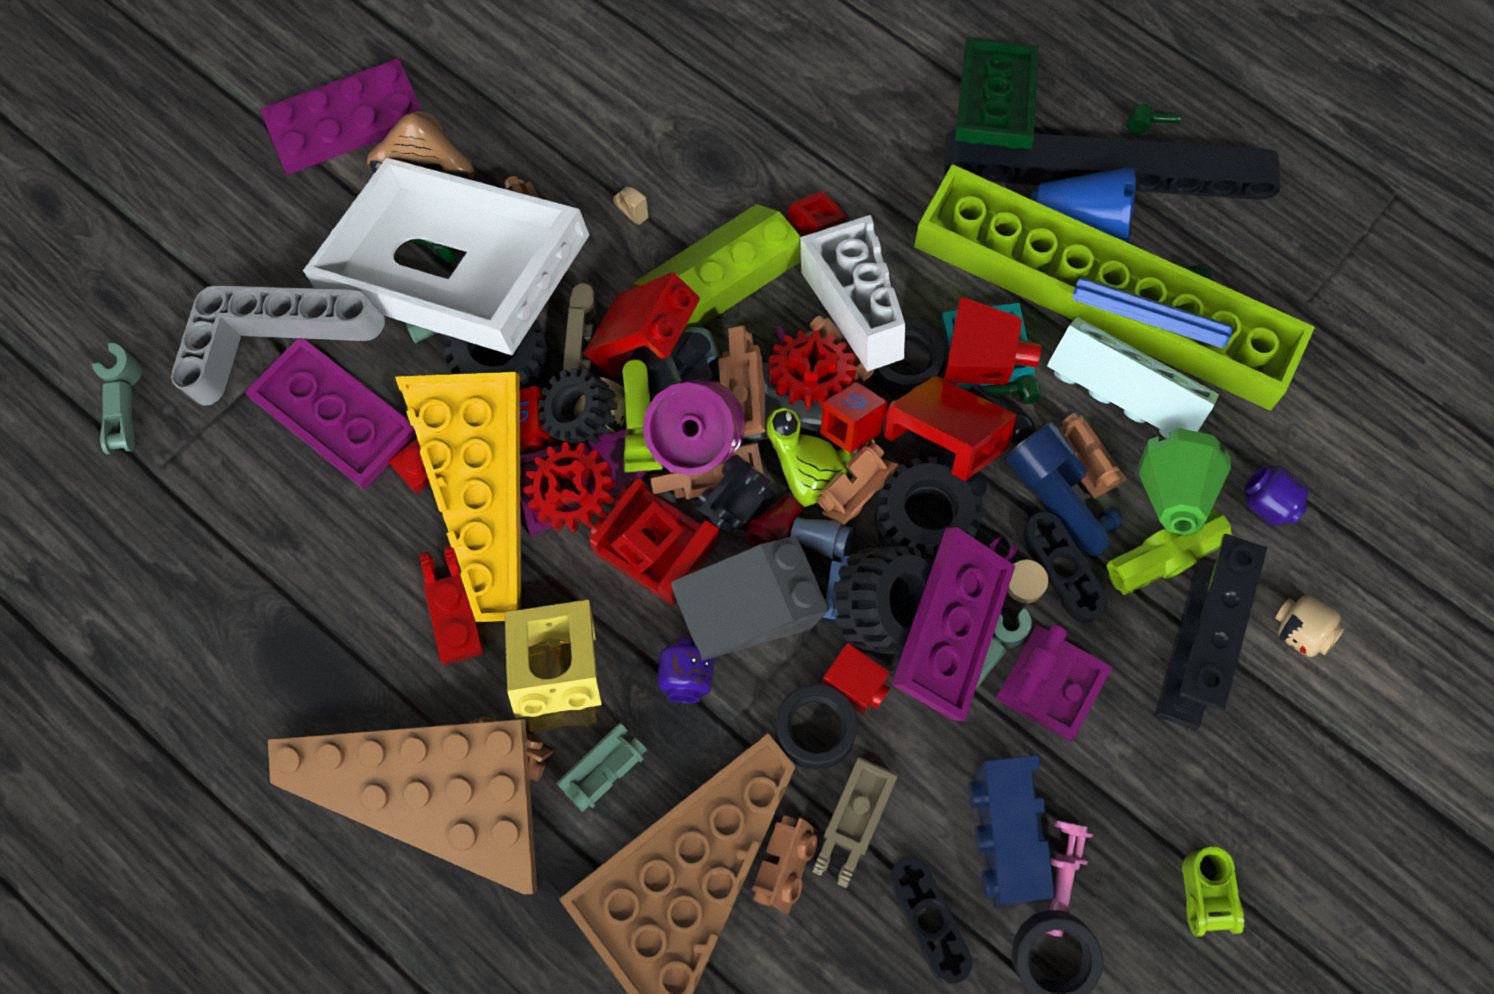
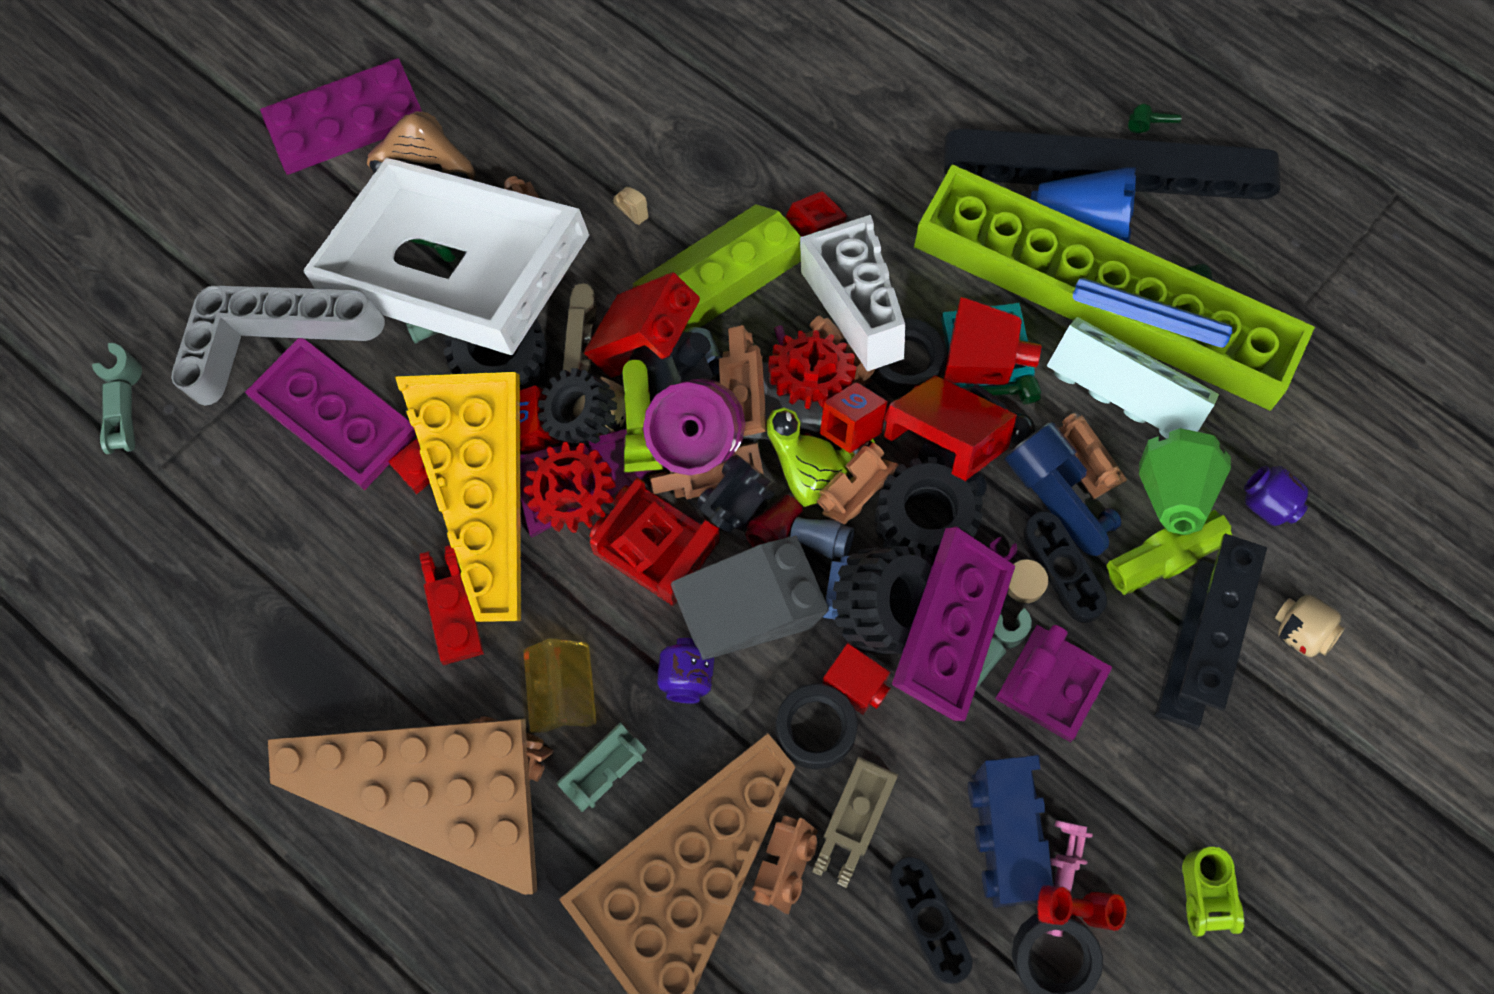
light yellow panel [505,600,602,718] -> none
dark green plate [955,37,1039,149] -> none
none -> red bar [1038,885,1127,931]

